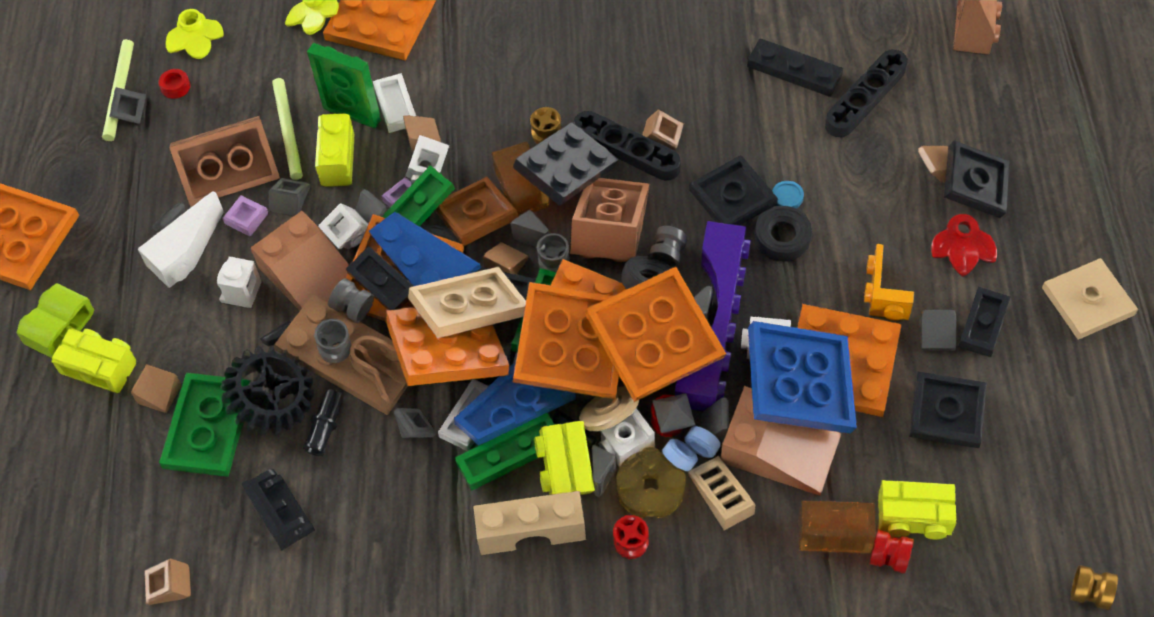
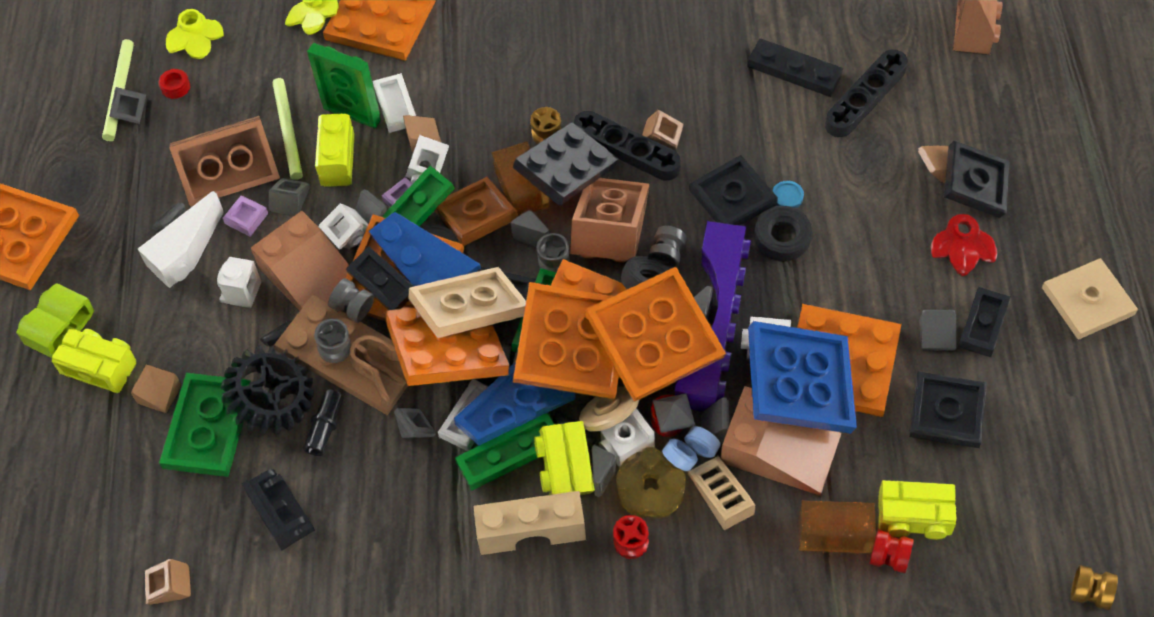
medium nougat slope [483,242,529,275] -> none
light orange bracket [864,244,914,321] -> none

